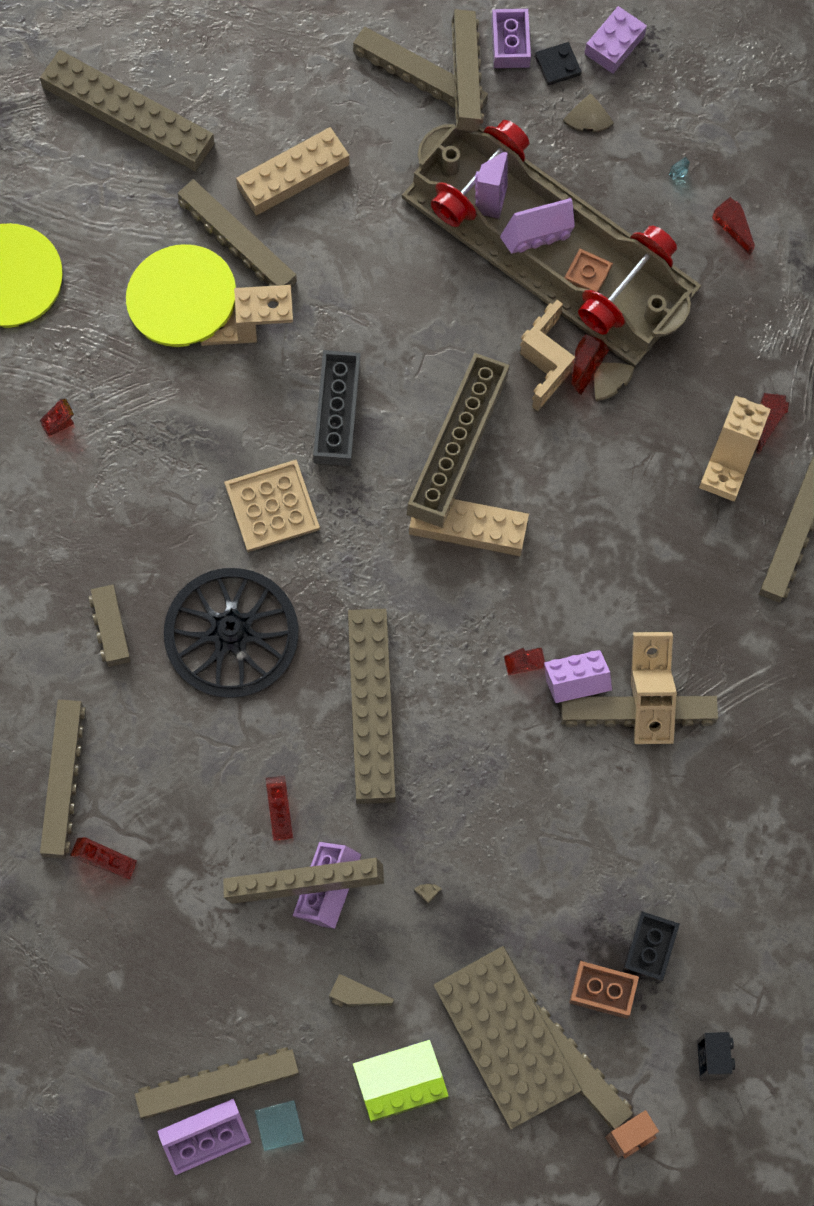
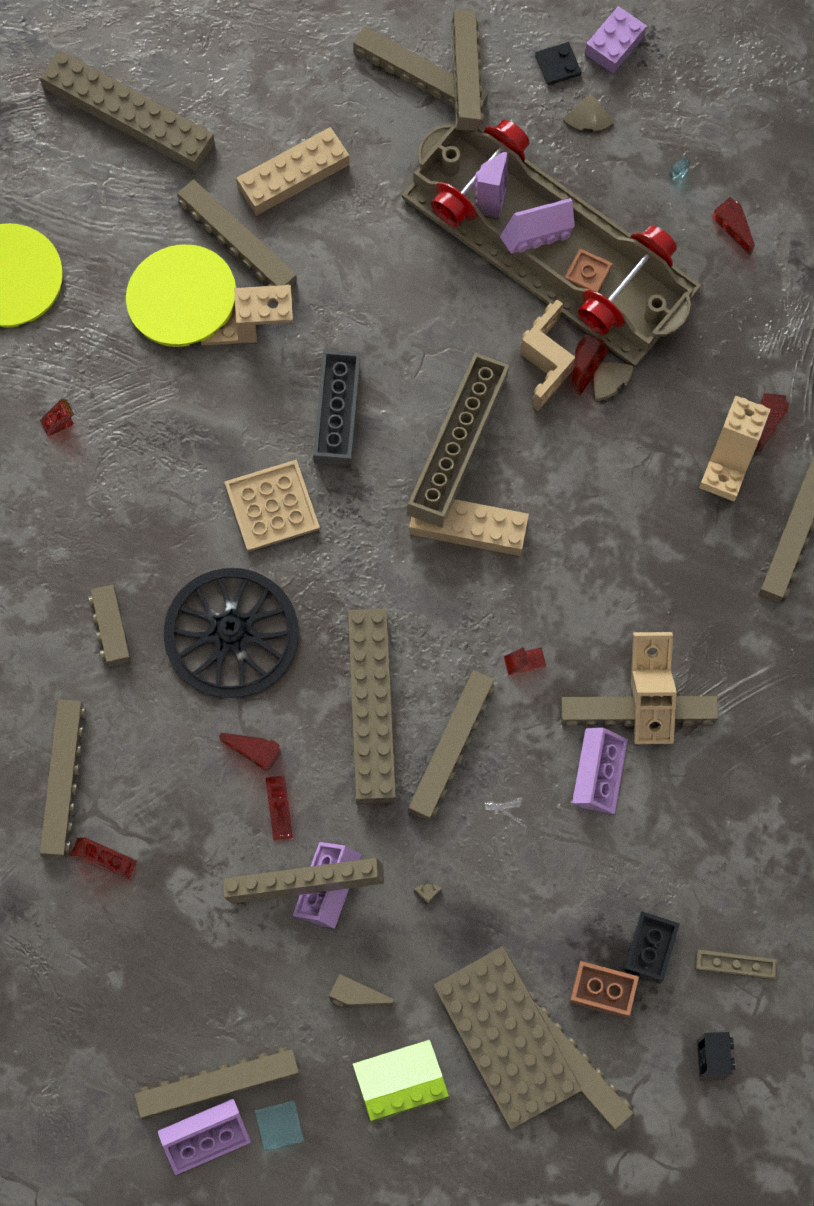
lavender brick [491,9,531,68] -> none
lavender brick [544,650,612,703] -> none
nougat brick [605,1110,659,1159] -> none
none -> clear red slope [219,733,281,772]
none -> dark tan brick [408,670,496,822]
none -> clear plant [485,797,525,827]
none -> lavender slope [572,728,628,814]
none -> dark tan tile [695,950,777,980]

